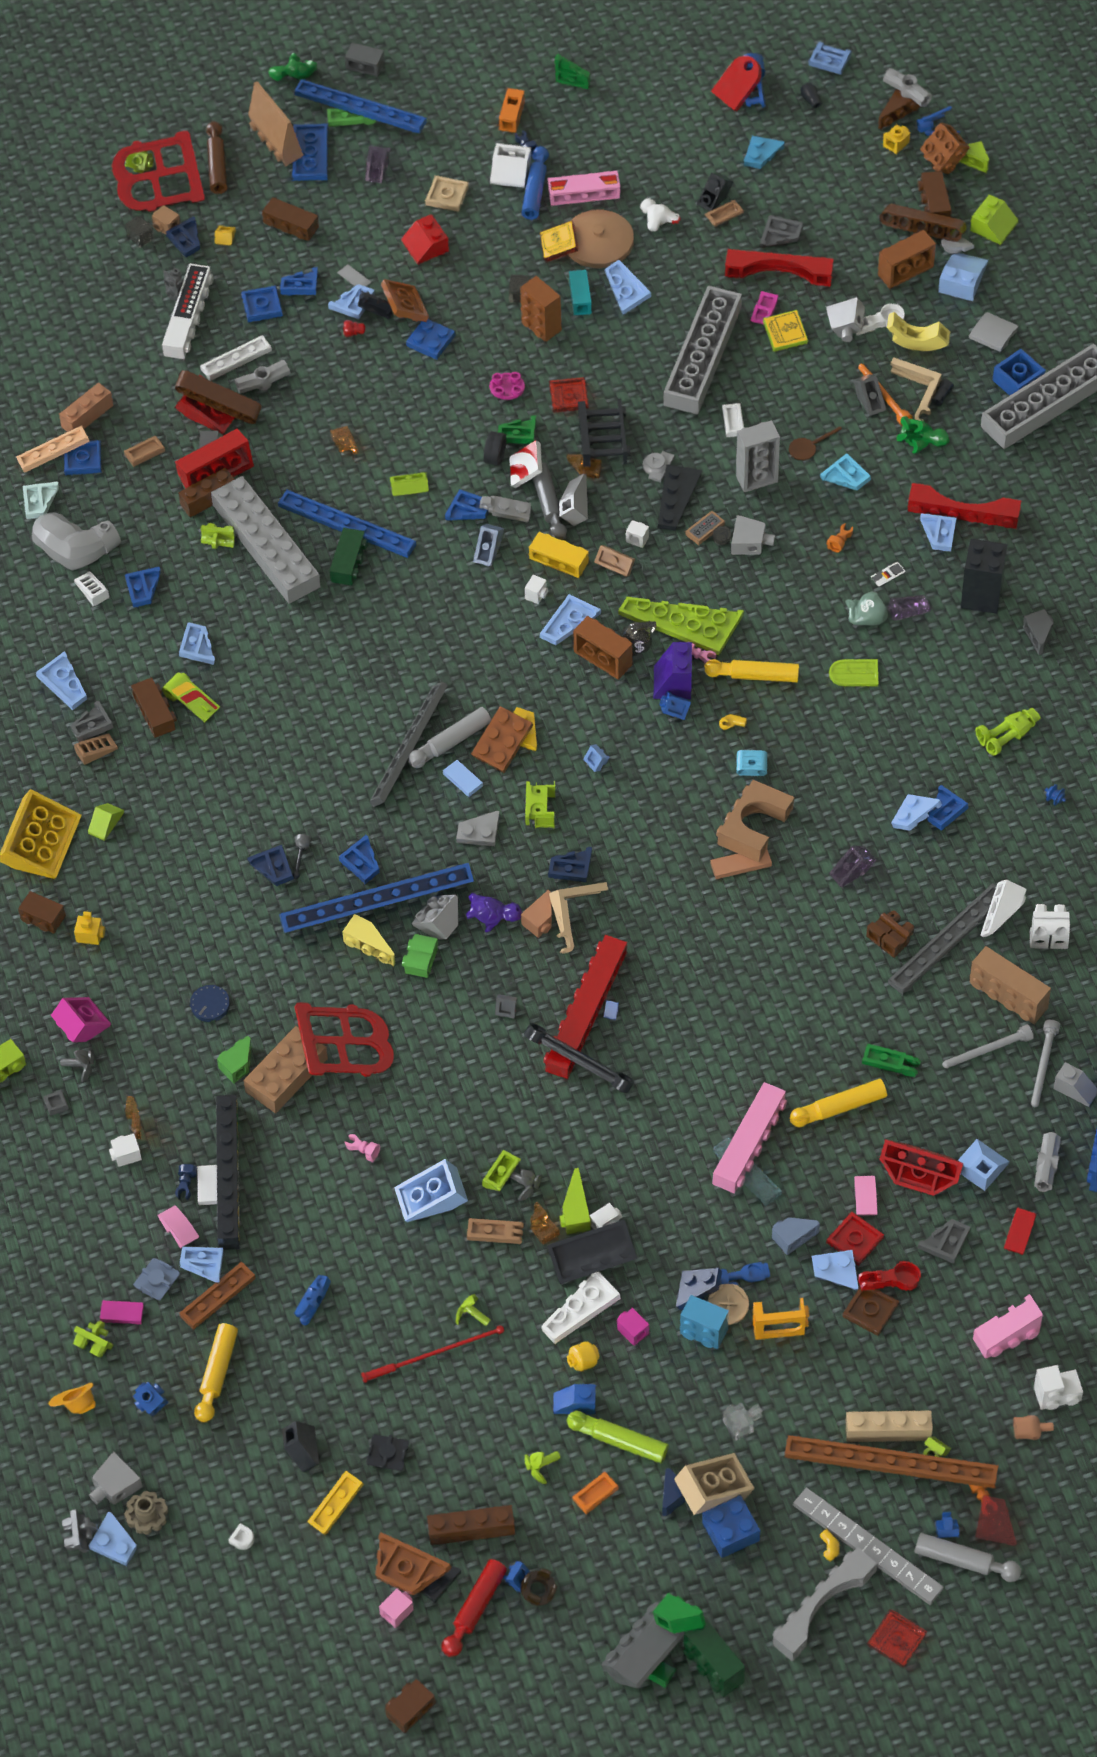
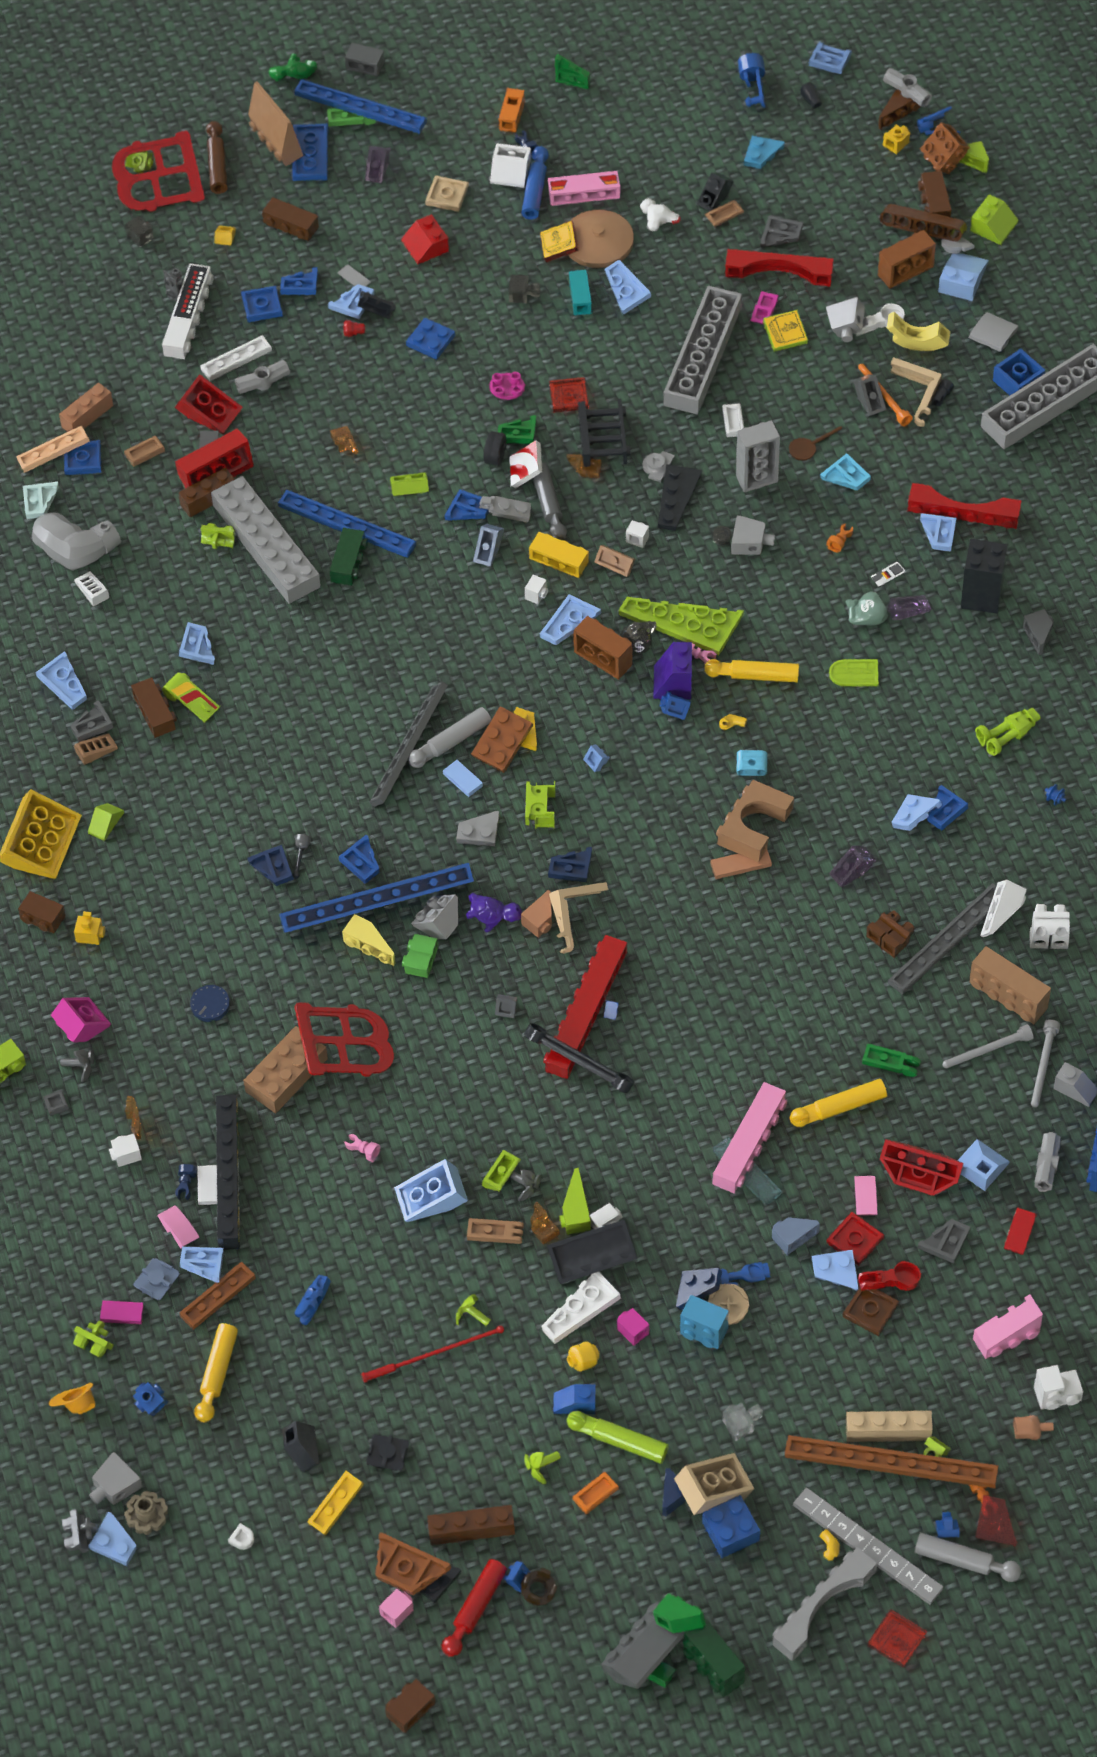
blue wing [125,567,161,608] -> none
medium nougat brick [152,205,180,235] -> none
dark blue wing [166,216,200,258] -> none
reddish brown beam [175,371,262,424] -> none
bright green slope [217,1036,252,1084] -> none
dark orange plate [381,279,429,322] -> none
dark orange brick [520,276,562,342] -> none
light grey slope [559,474,588,526] -> none
tile [686,511,725,546] -> none
red tile [711,56,762,112] -> none
light orange panel [753,1298,809,1340] -> none
green animal [896,416,949,454] -> none

